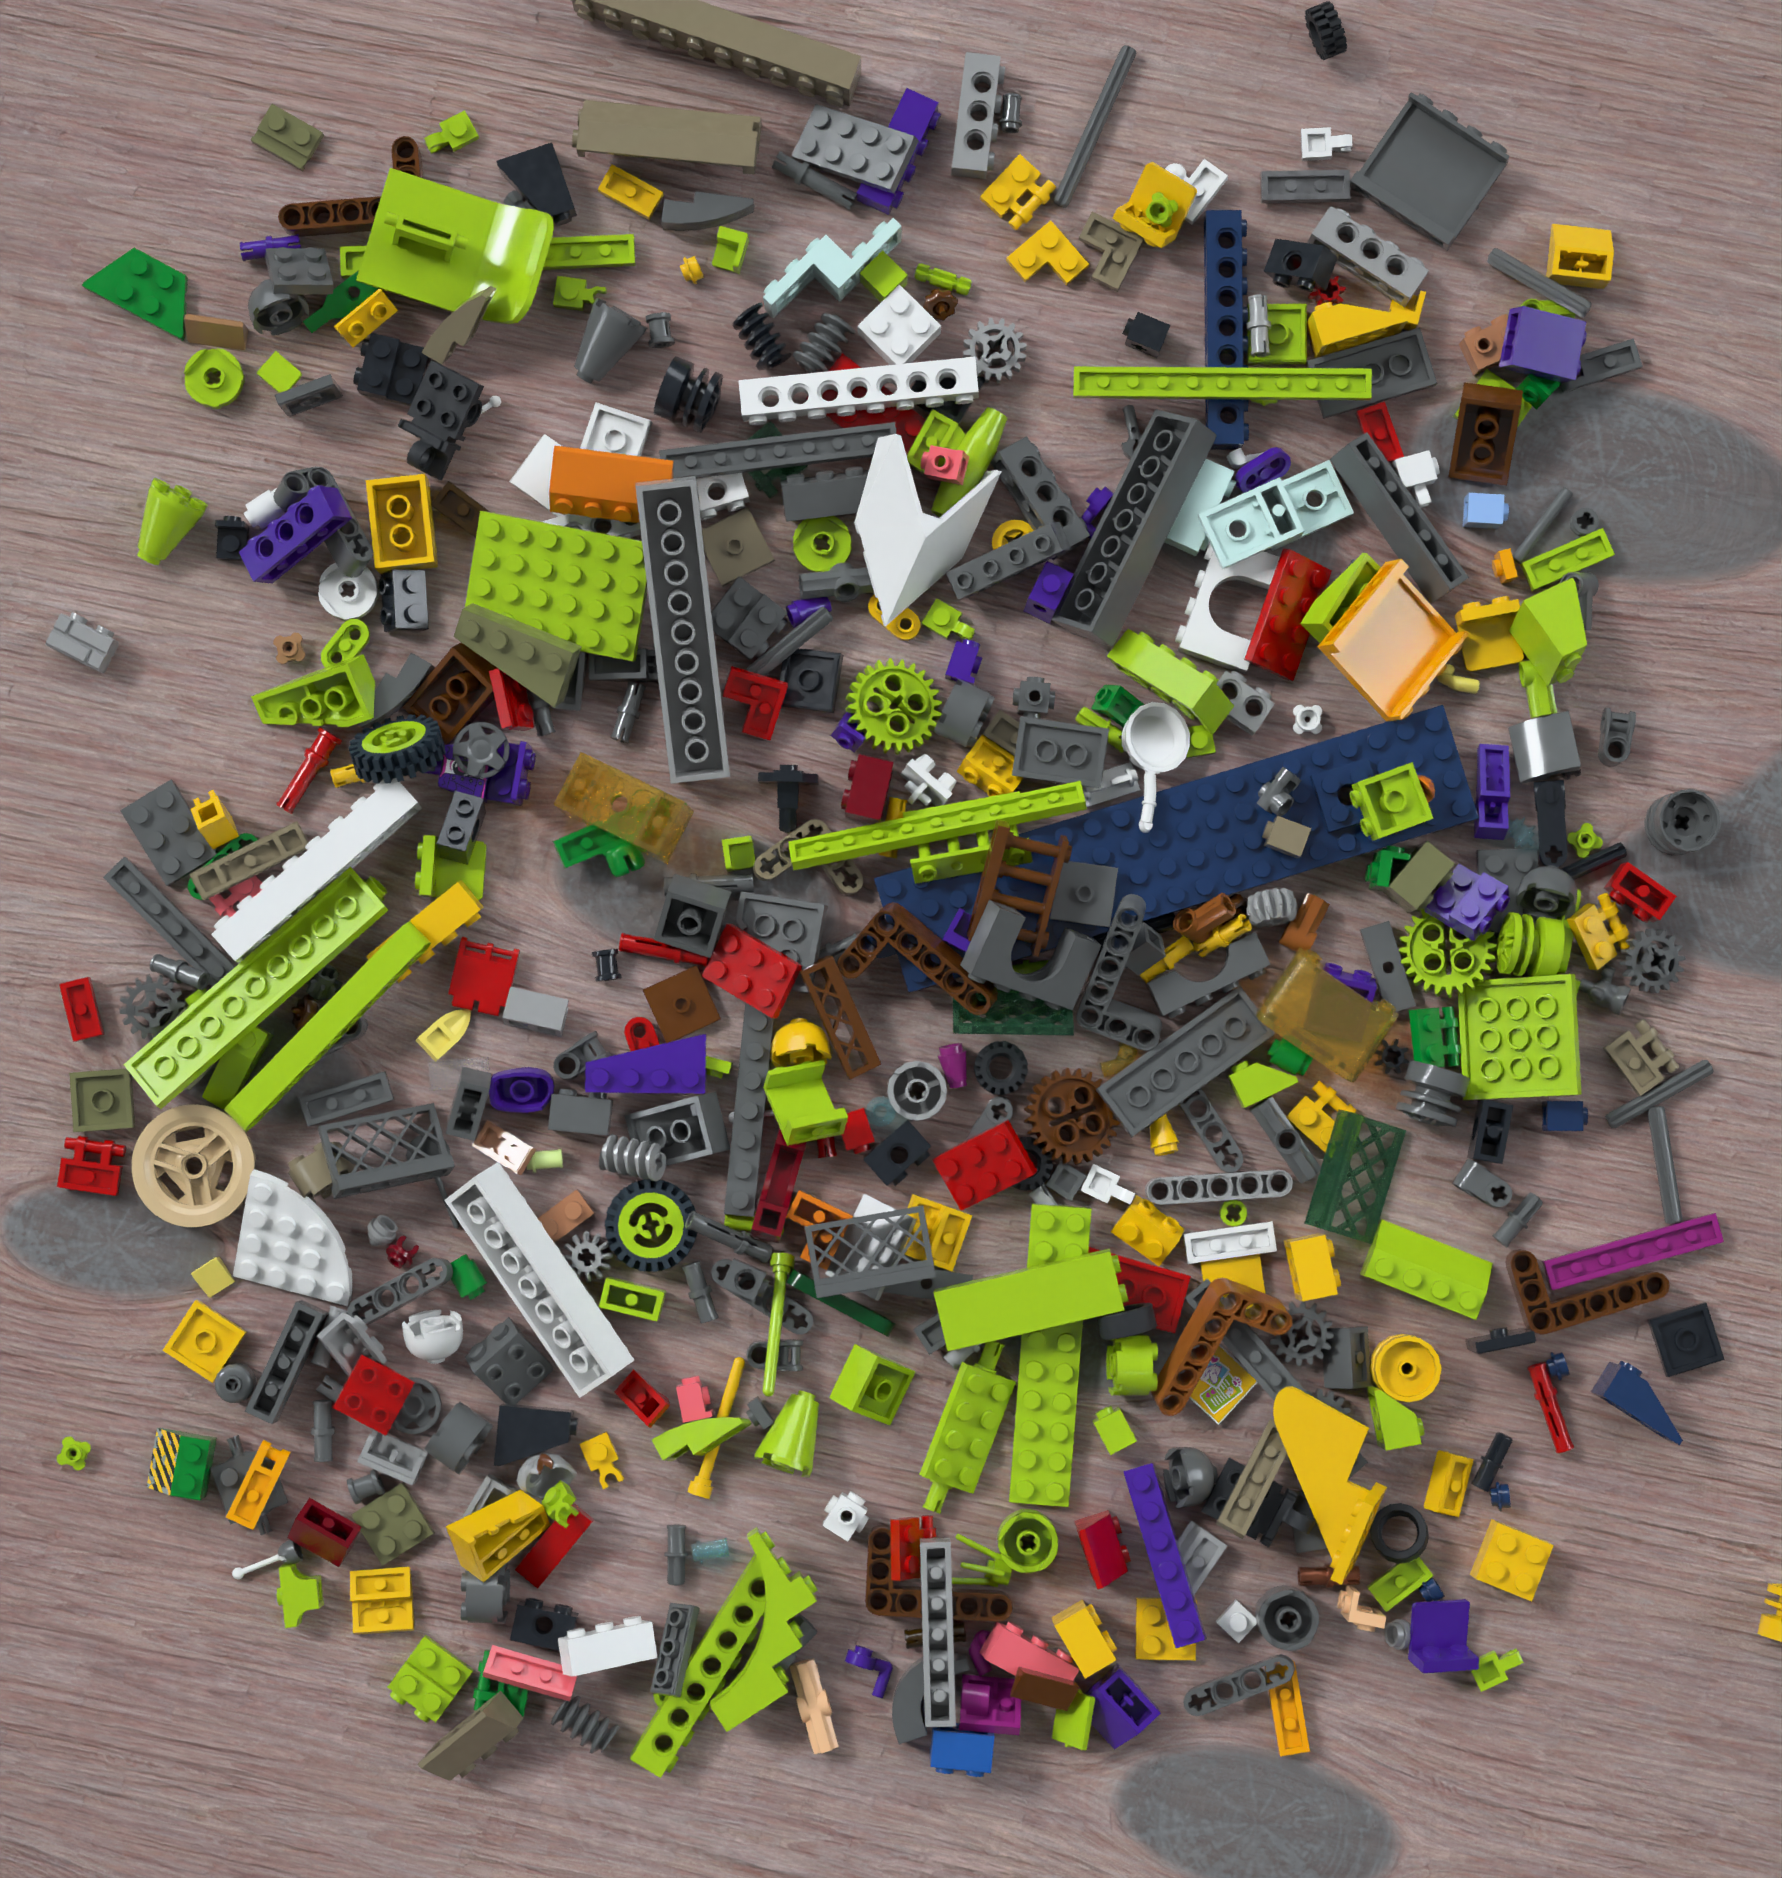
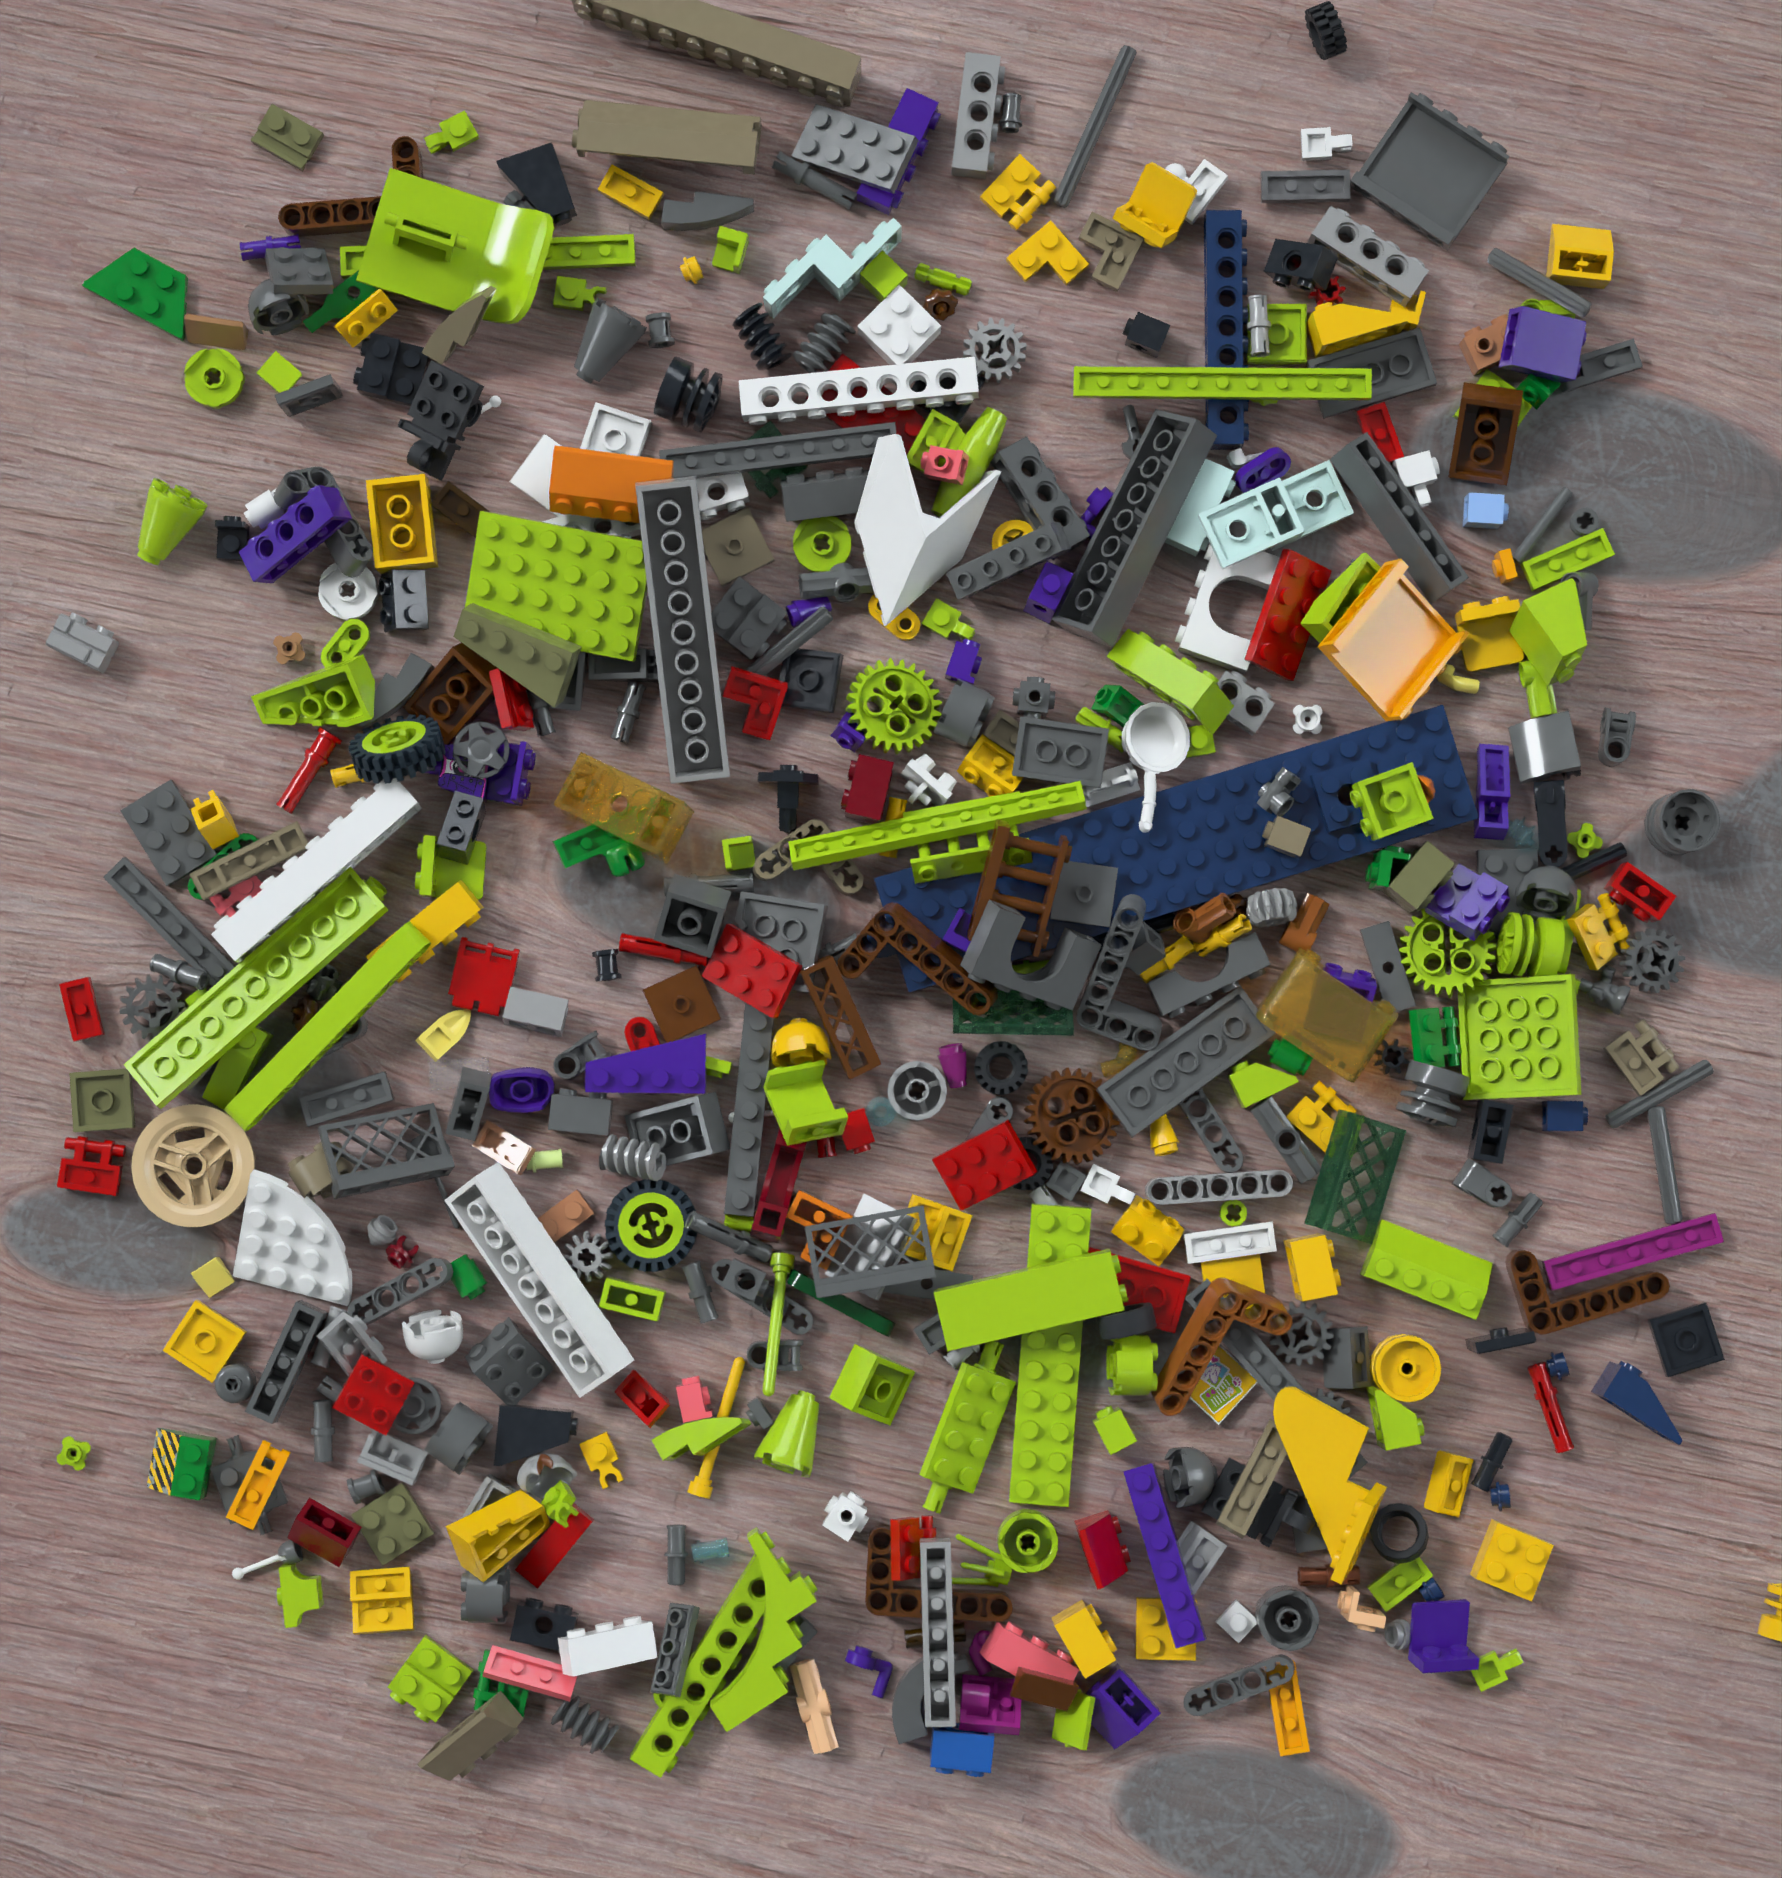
black brick [863,1120,931,1186] -> none
lime plate [1146,192,1178,227] -> none

